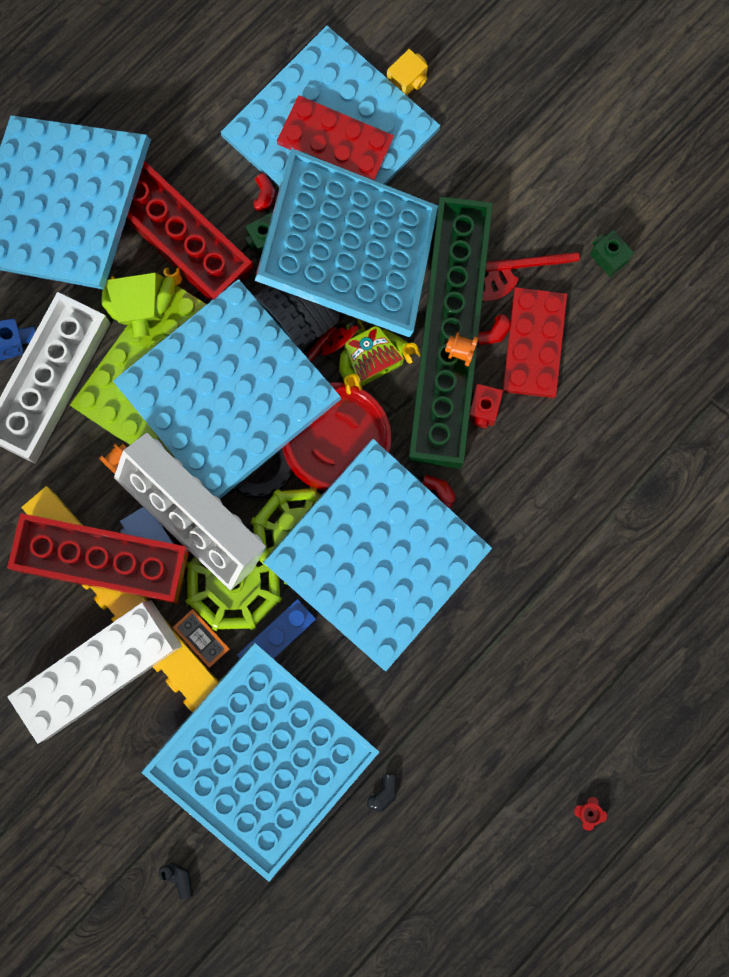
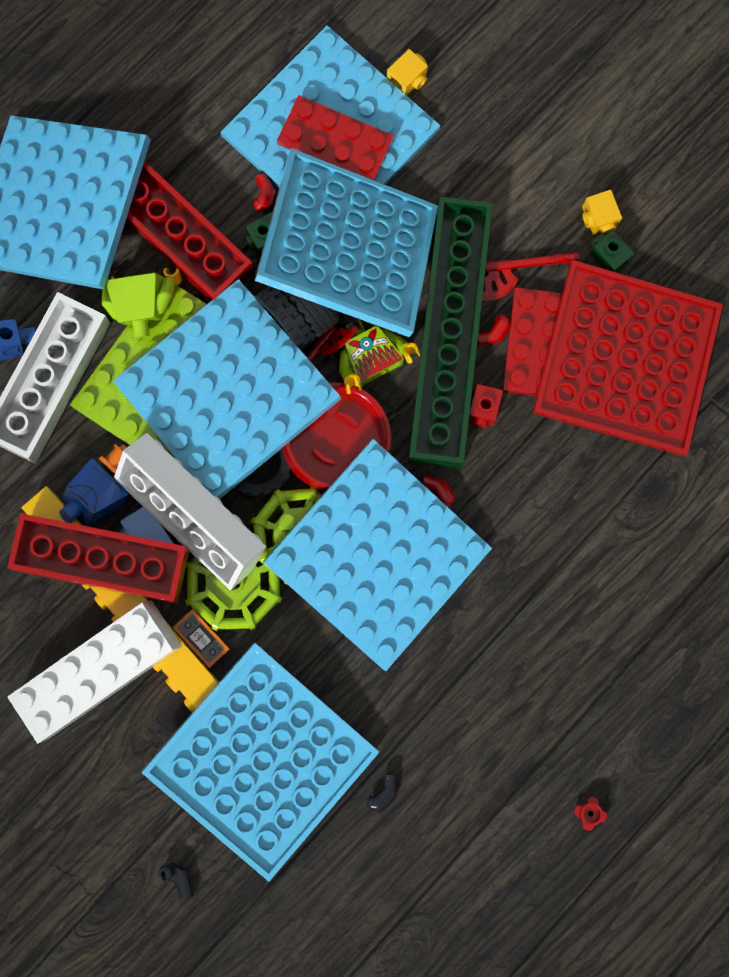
blue plate [237,599,316,659] -> none
orange brick [445,332,478,366] -> none
none -> blue torso [59,458,129,525]
none -> red plate [532,260,723,456]
none -> yellow brick [582,190,622,235]

